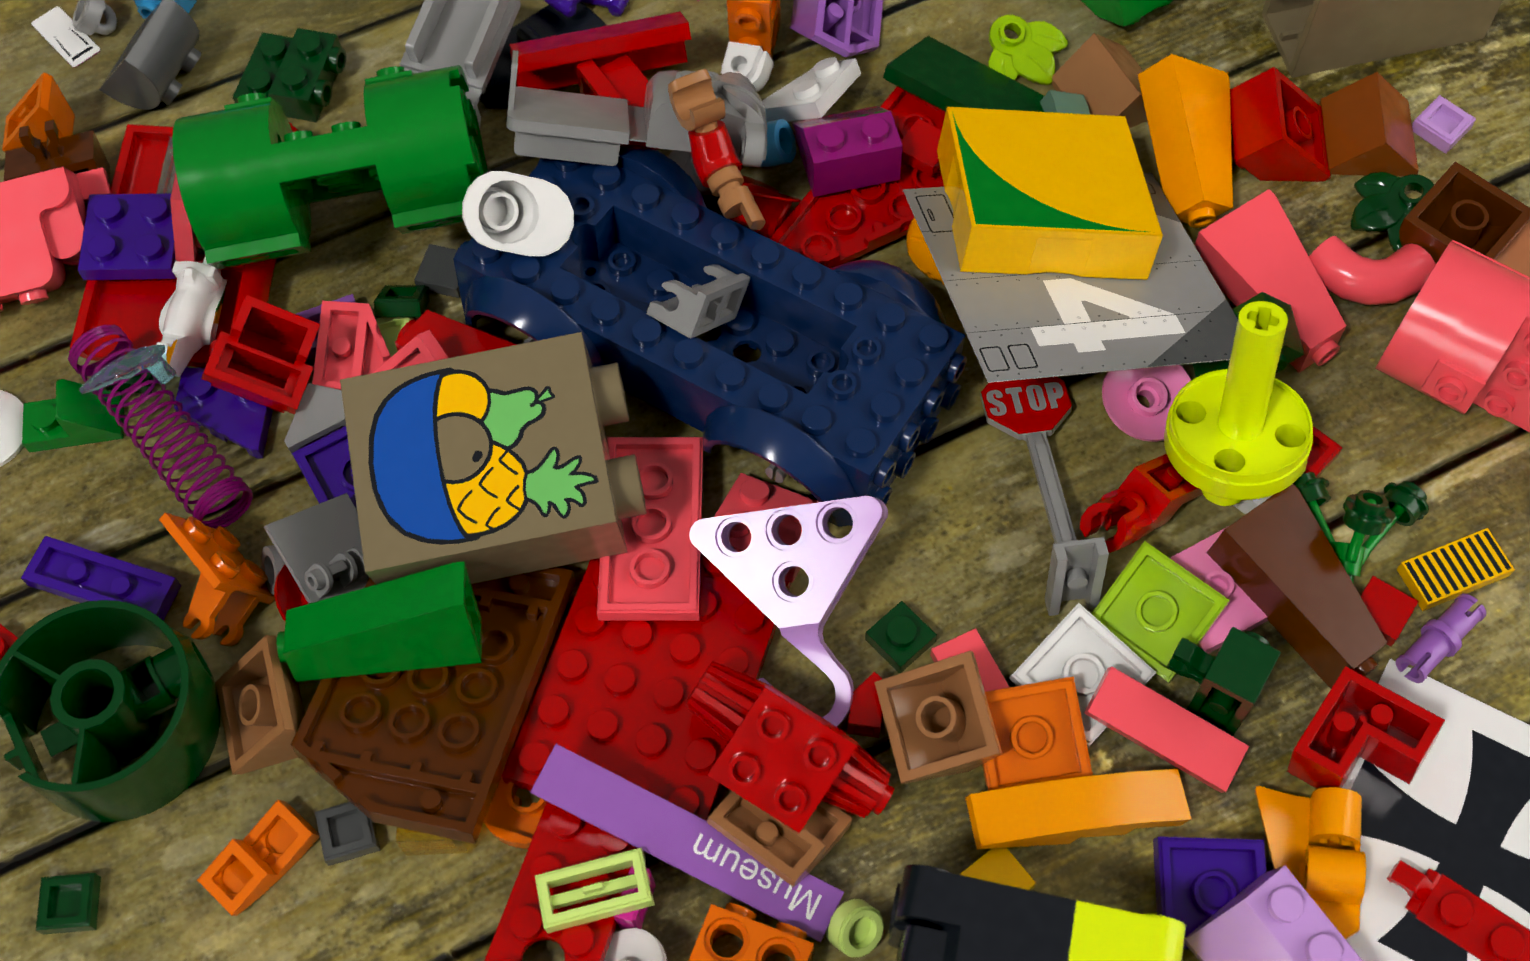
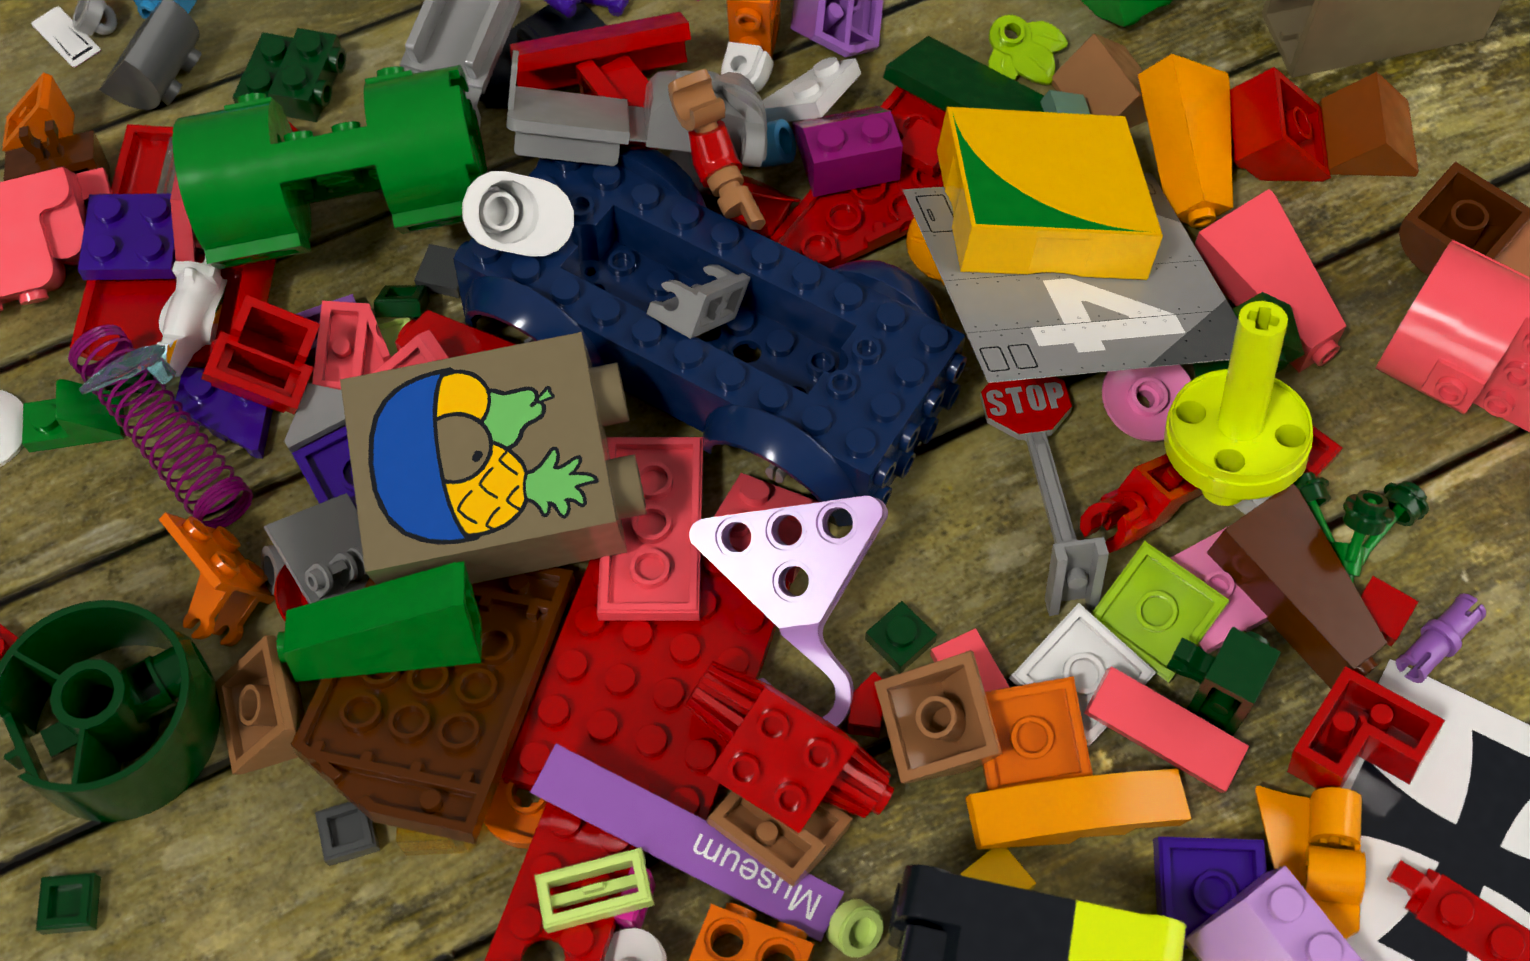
dark purple plate [21,536,182,620] -> none
orange slope [197,800,320,916] -> none
coral cylinder [1309,236,1436,305] -> none
dark green plate [1350,172,1434,252] -> none
yellow tile [1396,528,1515,612] -> none
lavender tile [1412,95,1476,154] -> none

